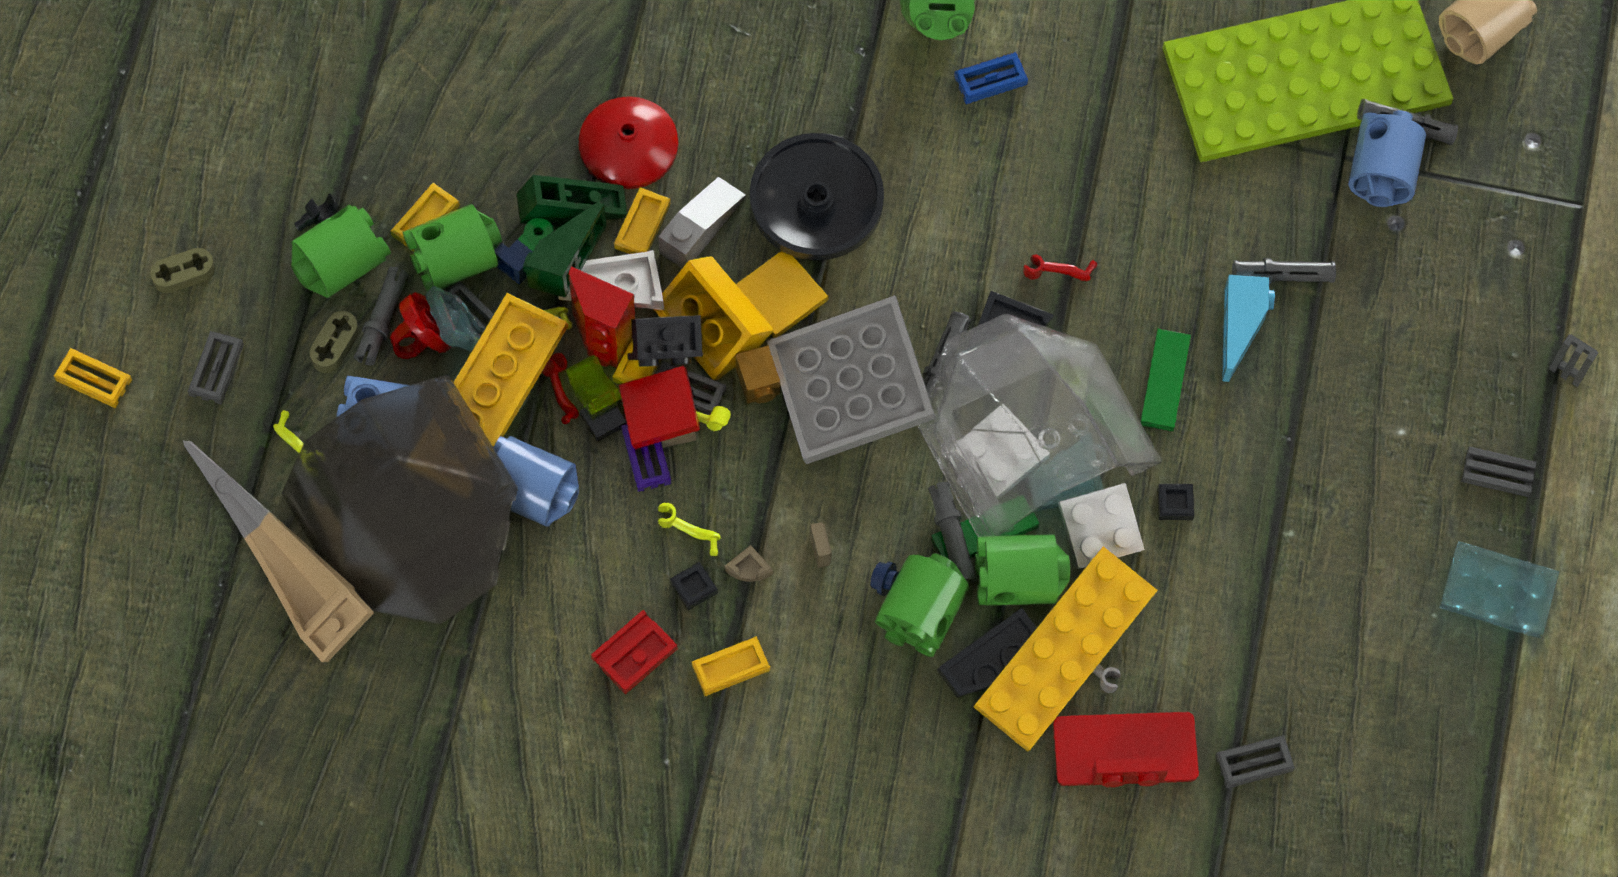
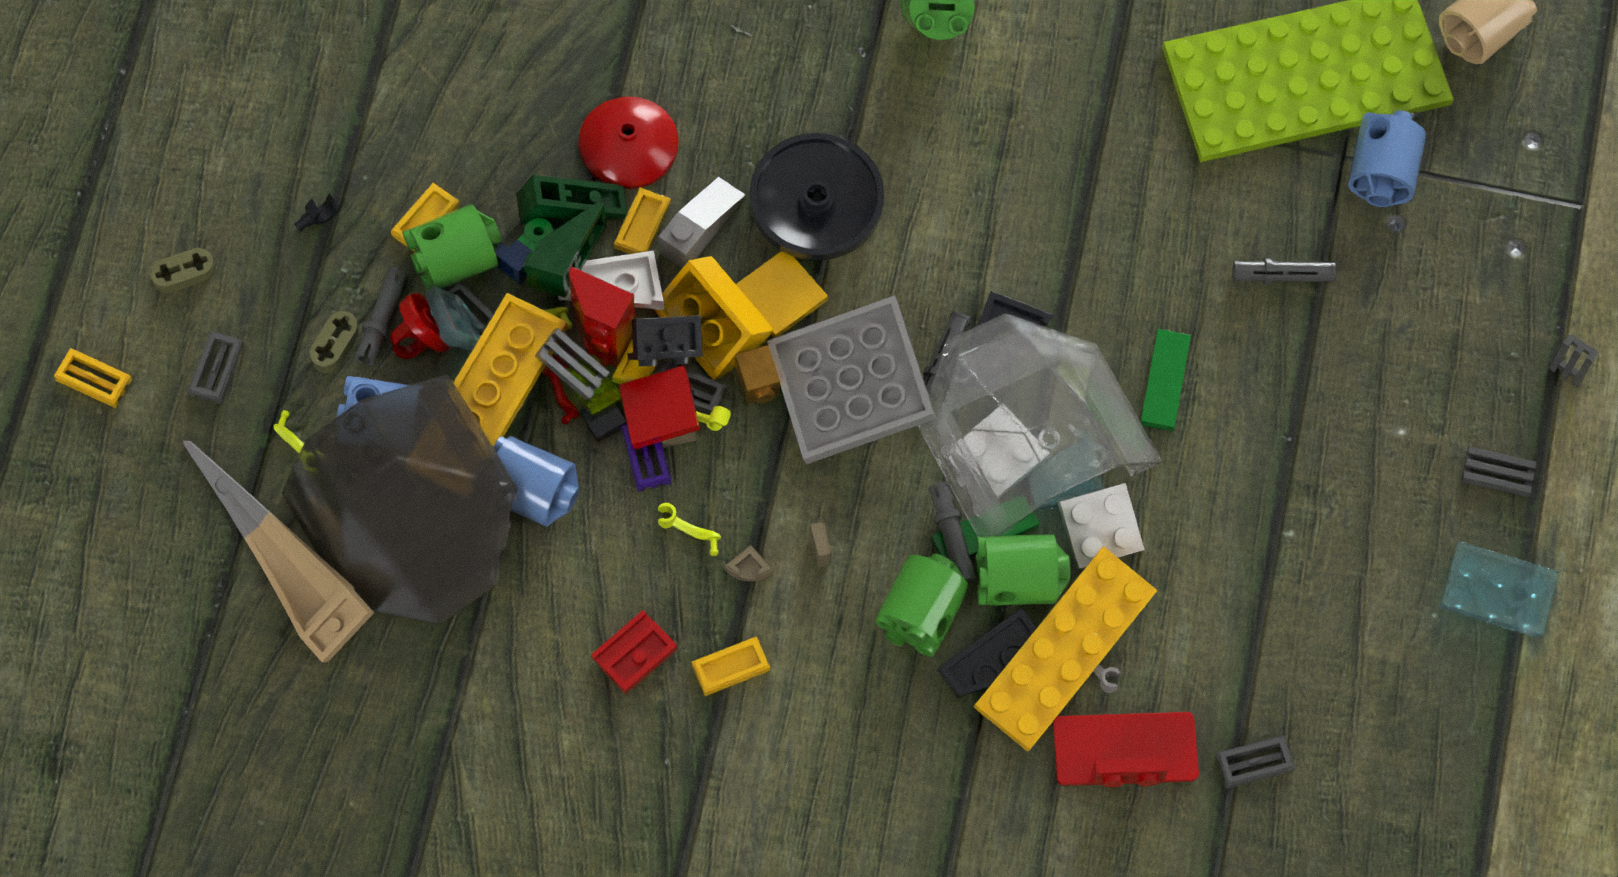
bright green cylinder [291,205,391,298] -> none
black tile [670,562,718,611] -> none
dark blue plate [870,561,899,596] -> none
blue tile [954,52,1028,104] -> none
red piece [1023,254,1098,282] -> none
black tile [1157,484,1194,520] -> none
medium azure slope [1222,275,1275,382] -> none
dark grey pin [1357,99,1458,145] -> none
none -> dark grey tile [535,328,609,400]

